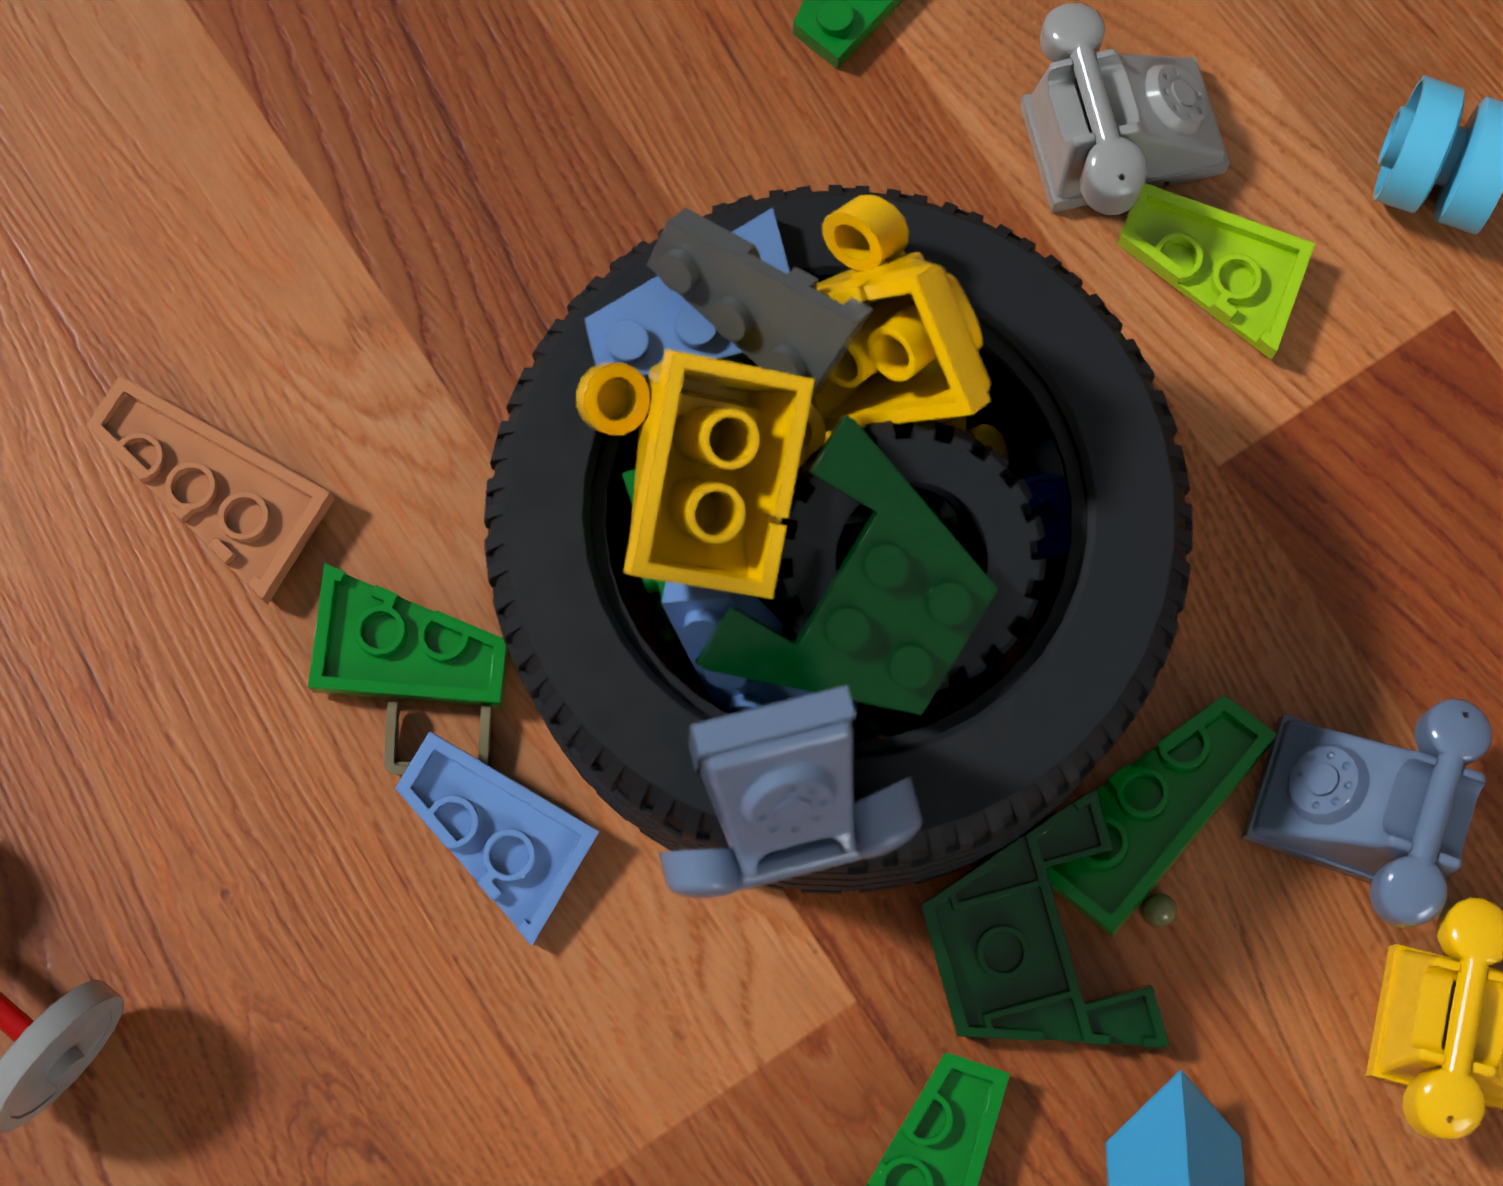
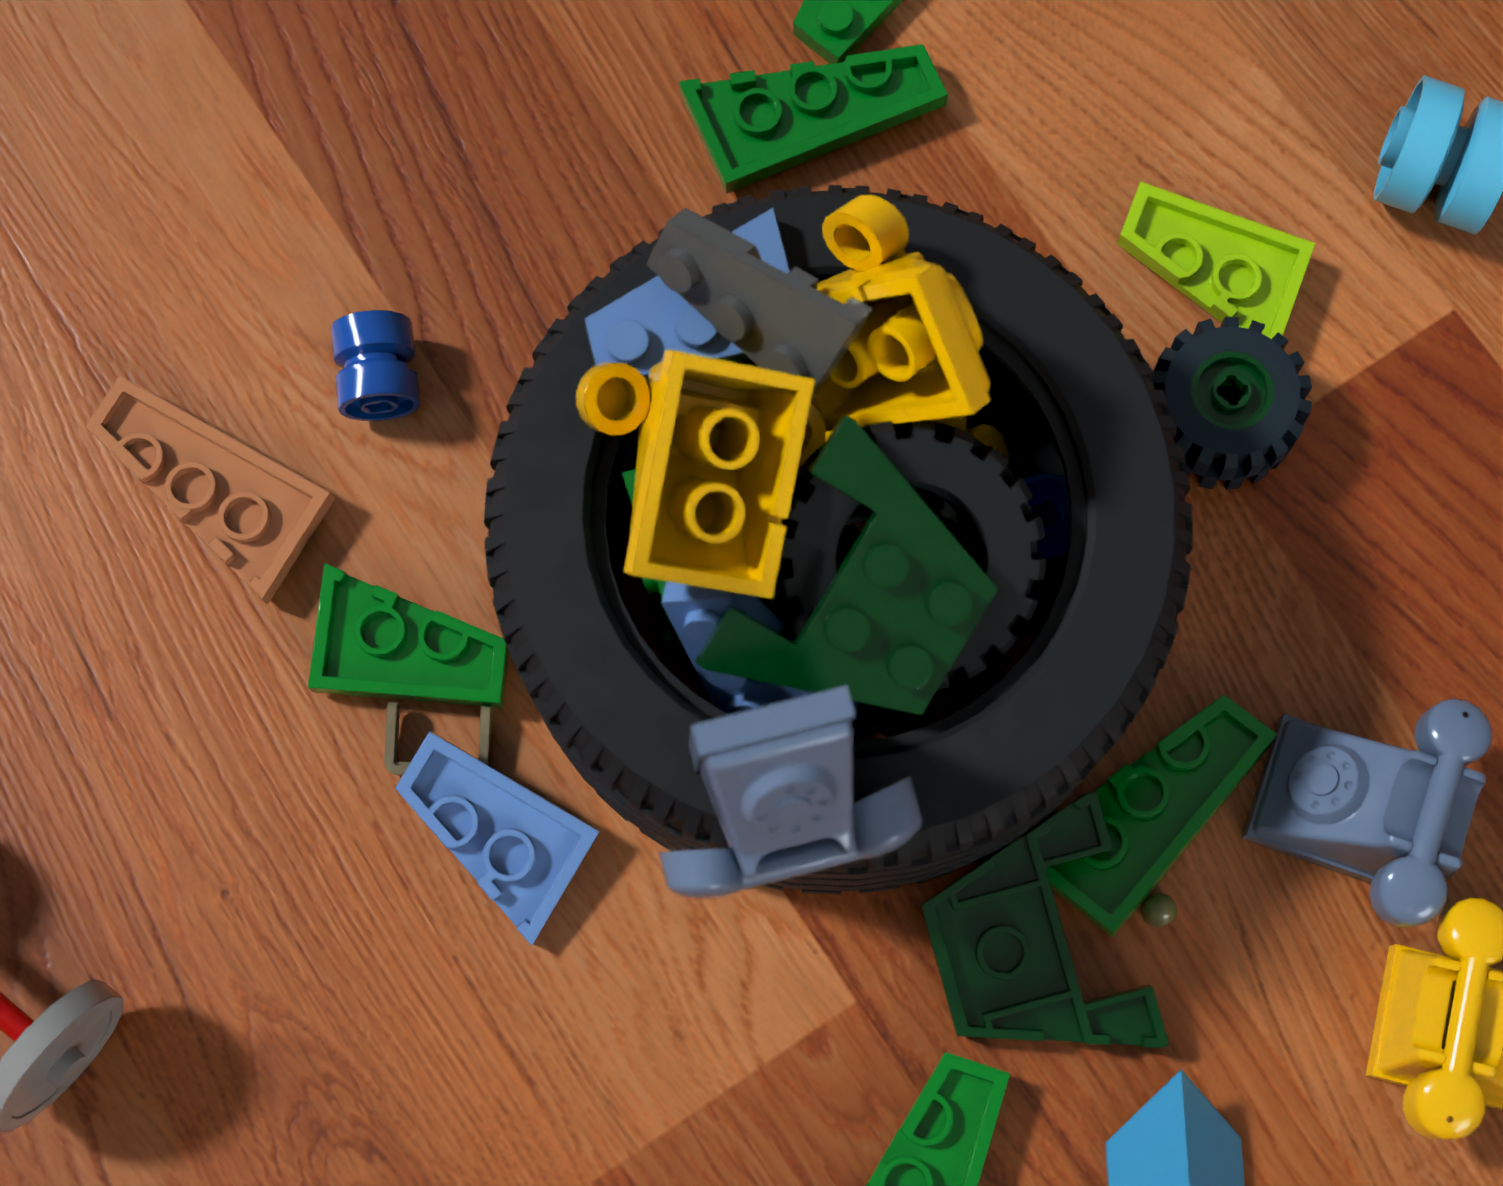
light grey piece [1020,3,1230,215] -> none
none -> blue wheel [331,310,420,421]
none -> green wing [679,44,948,194]
none -> black wheel [1152,317,1312,490]

